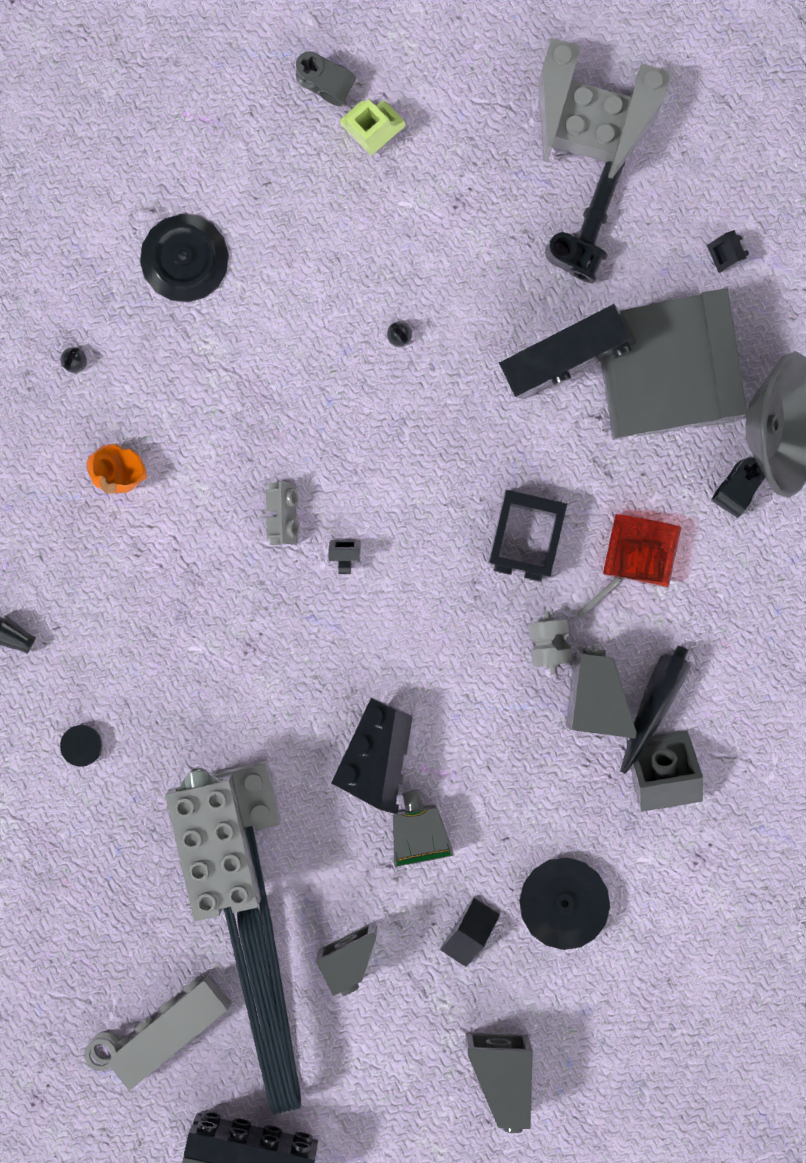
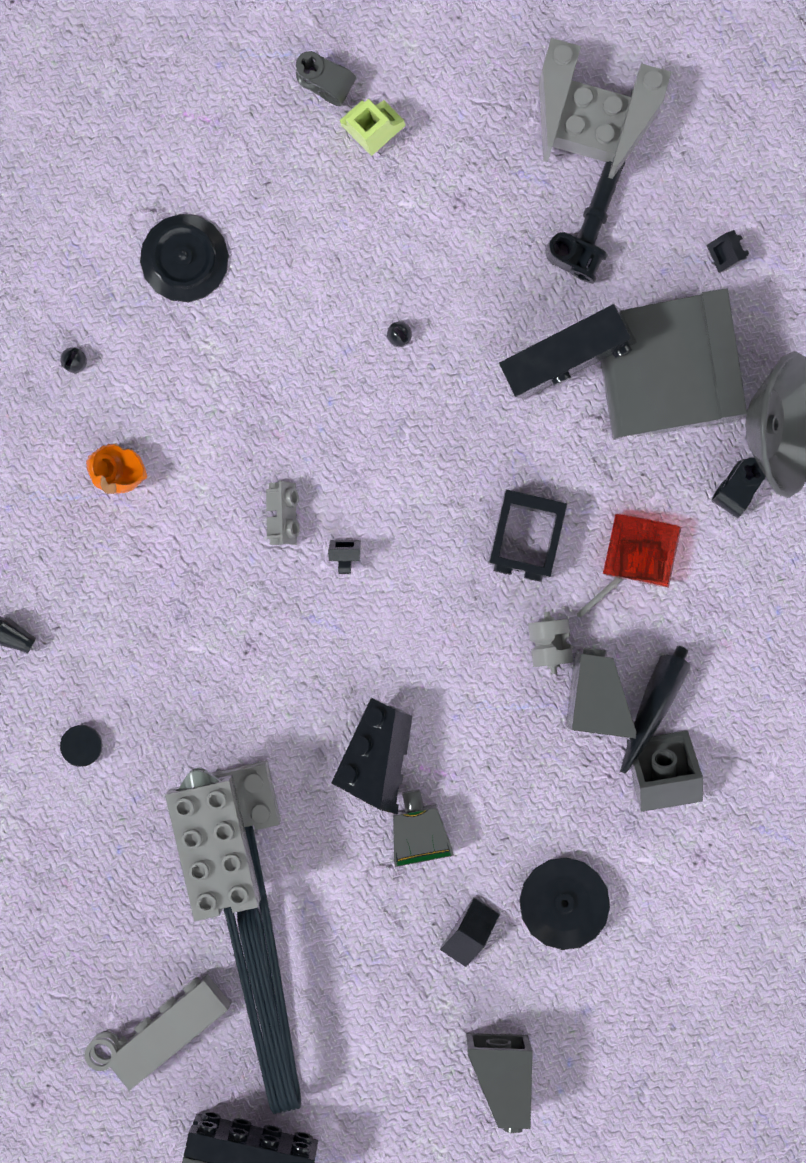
dark grey slope [316,921,377,996] -> none

